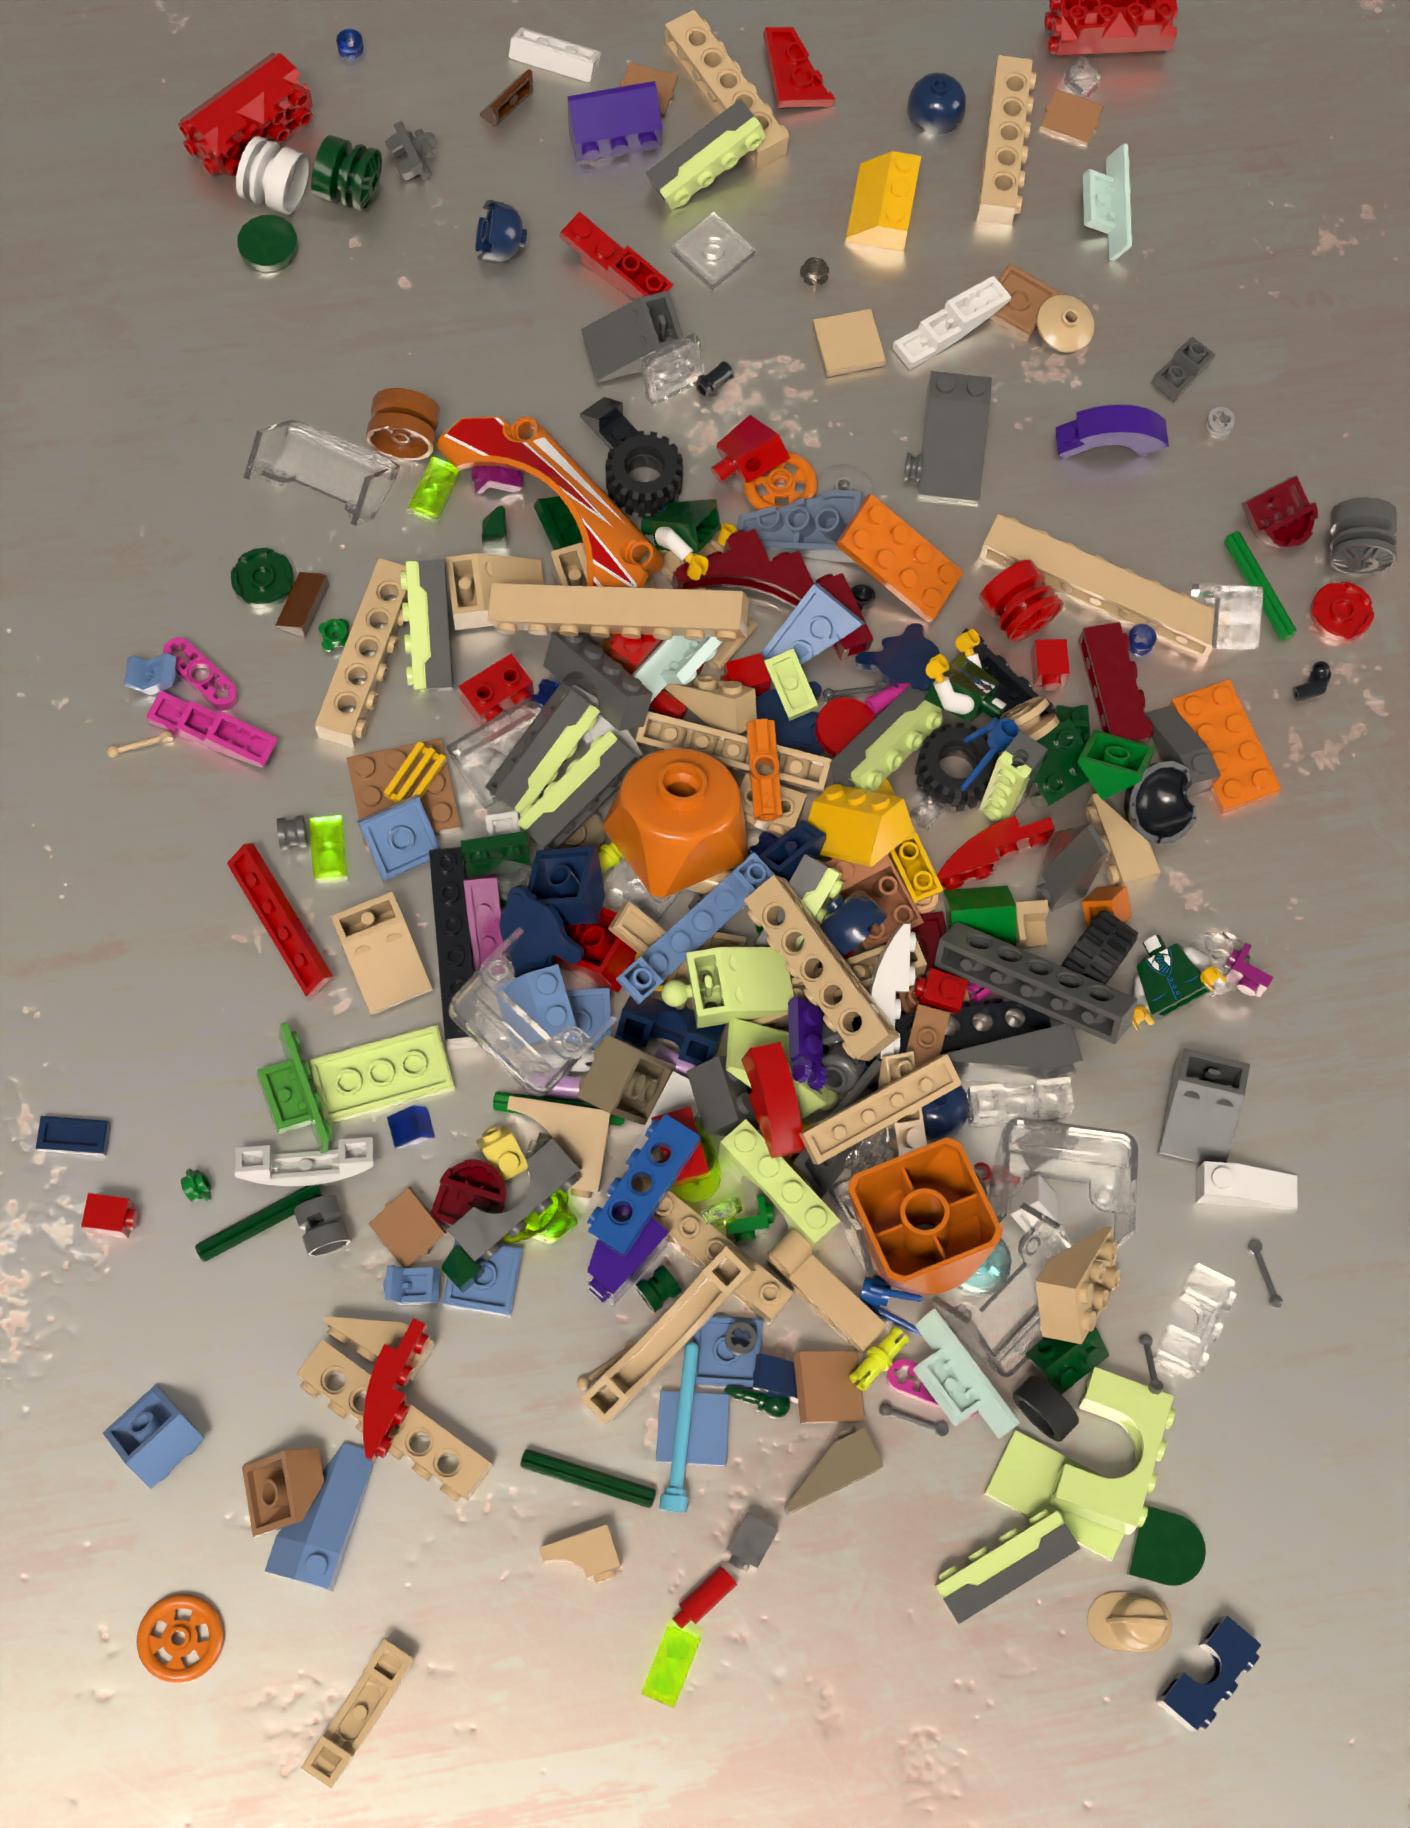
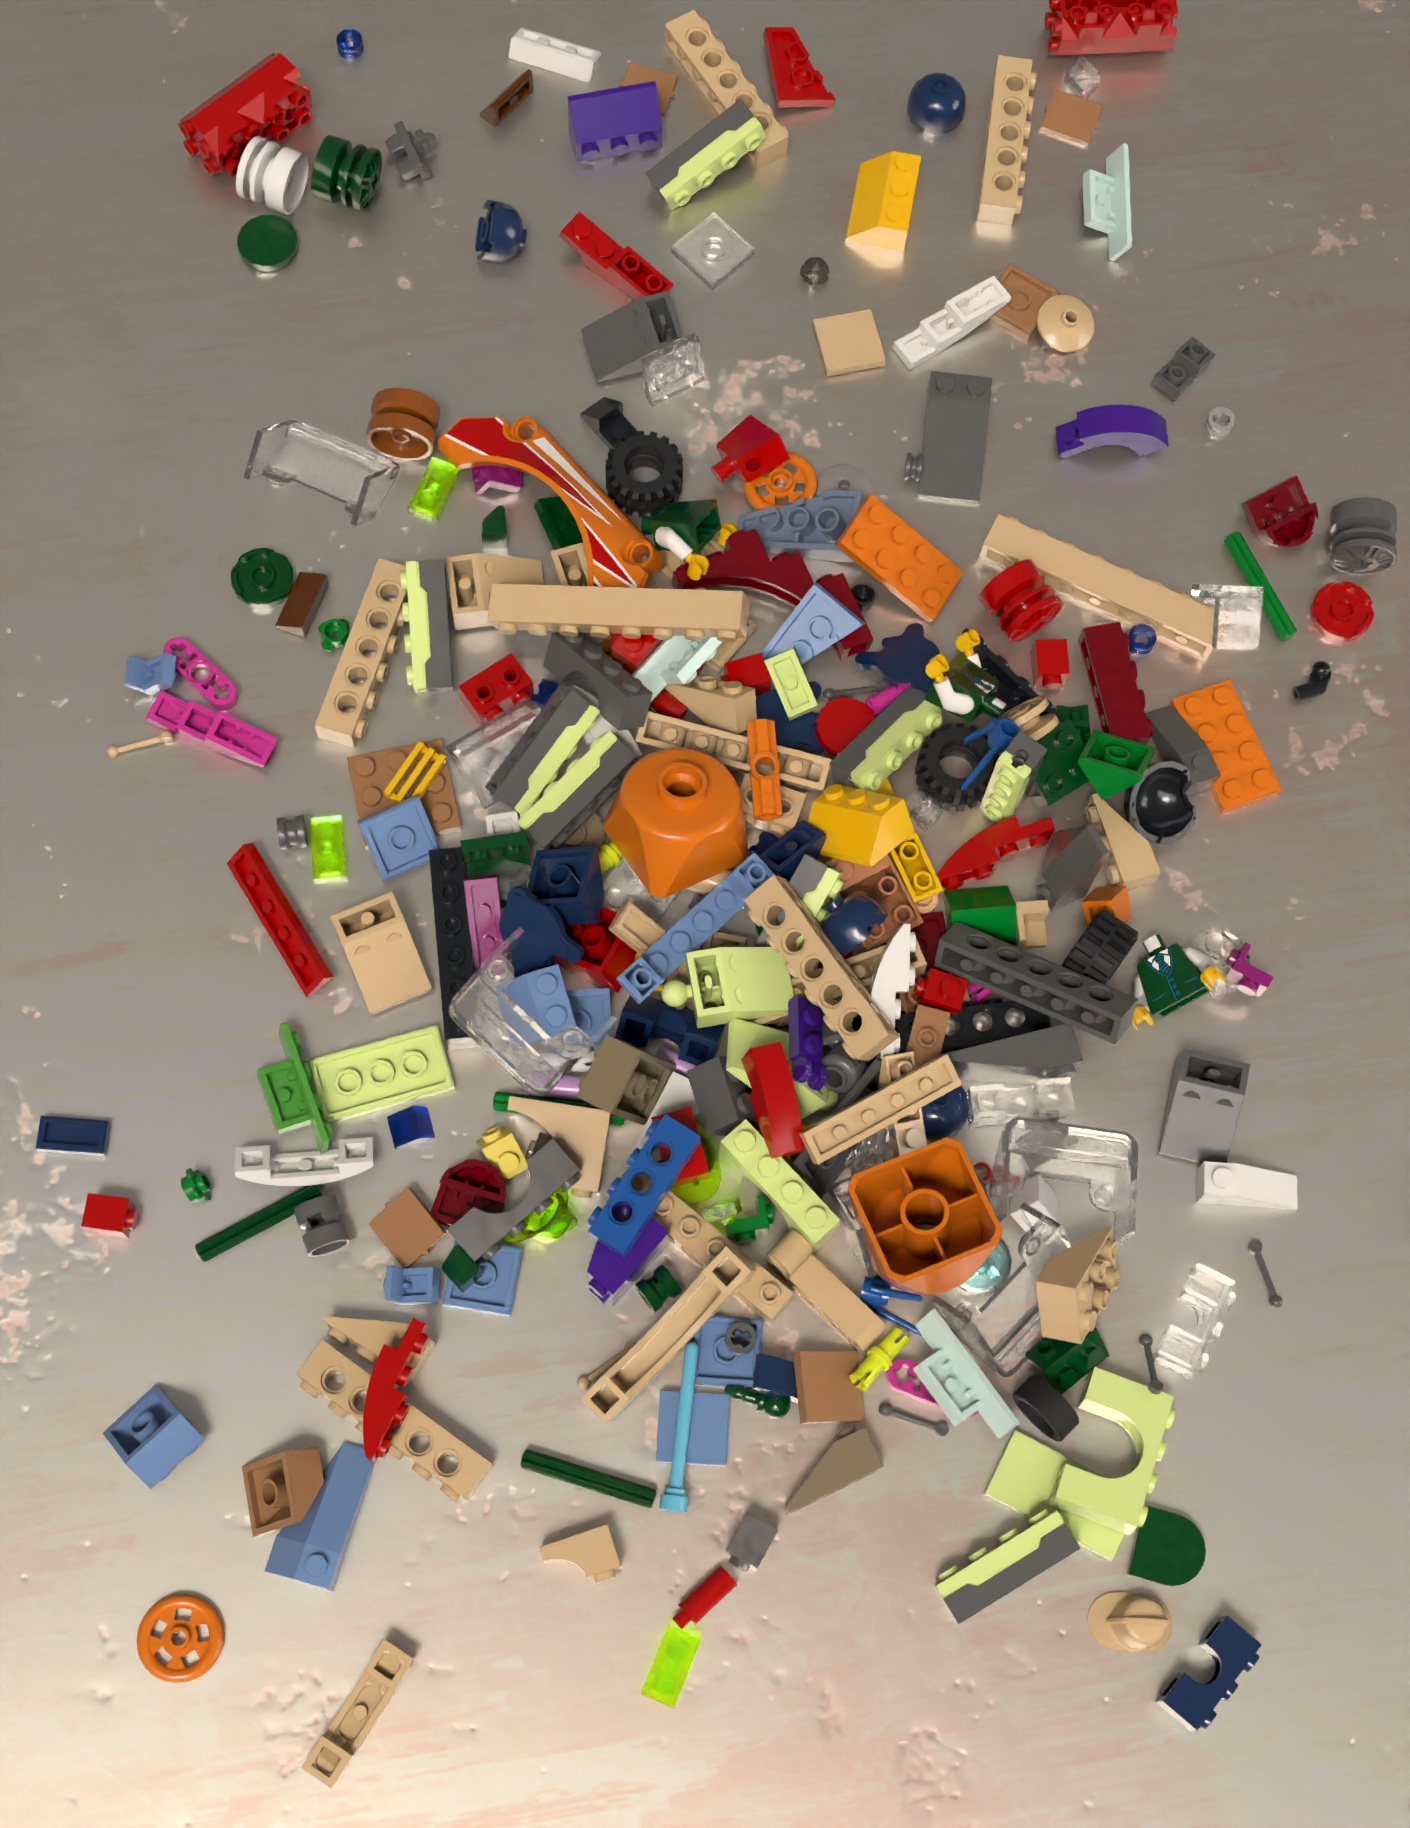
black pin [695,361,734,398] -> none

